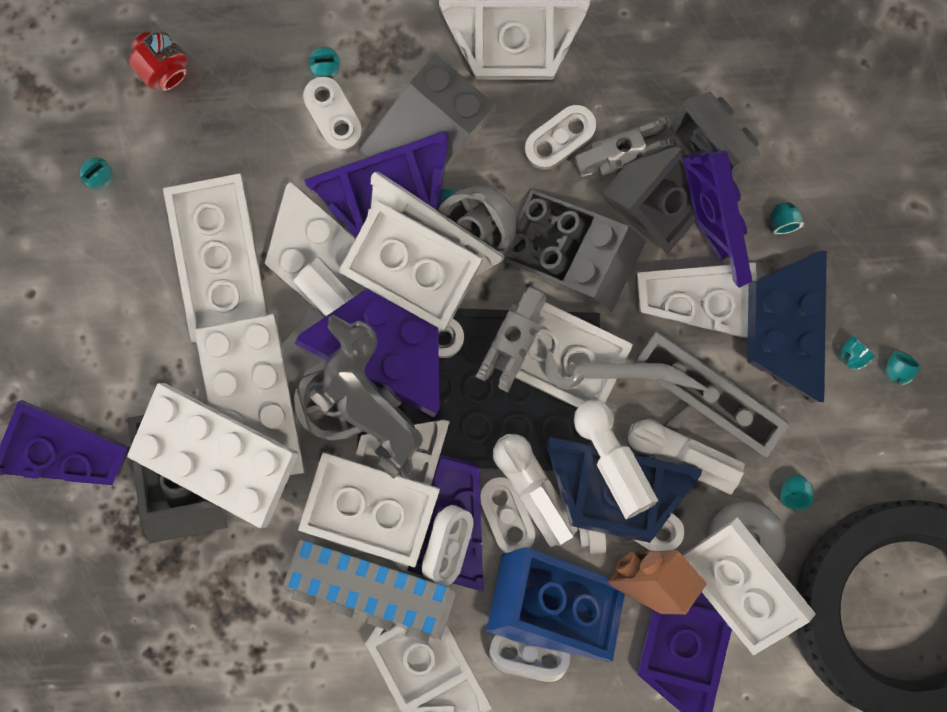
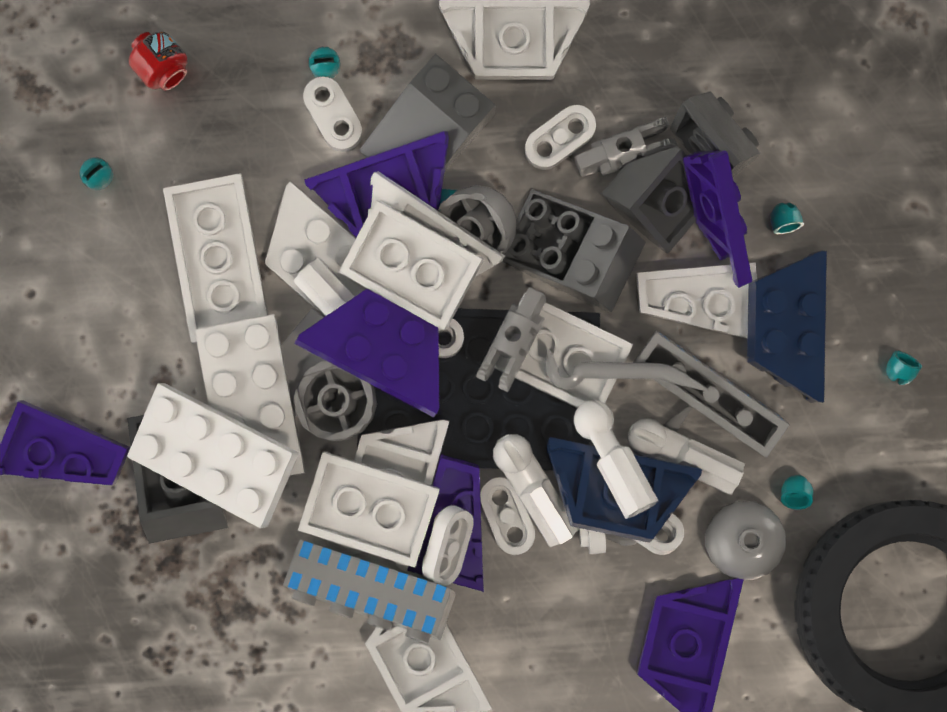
dark grey animal [308,315,423,479] -> none
blue slope [486,547,625,662] -> none
white plate [489,635,570,682] -> none
nougat slope [608,550,707,614] -> none
white plate [682,517,816,655] -> none
teal hinge [840,335,876,370] -> none

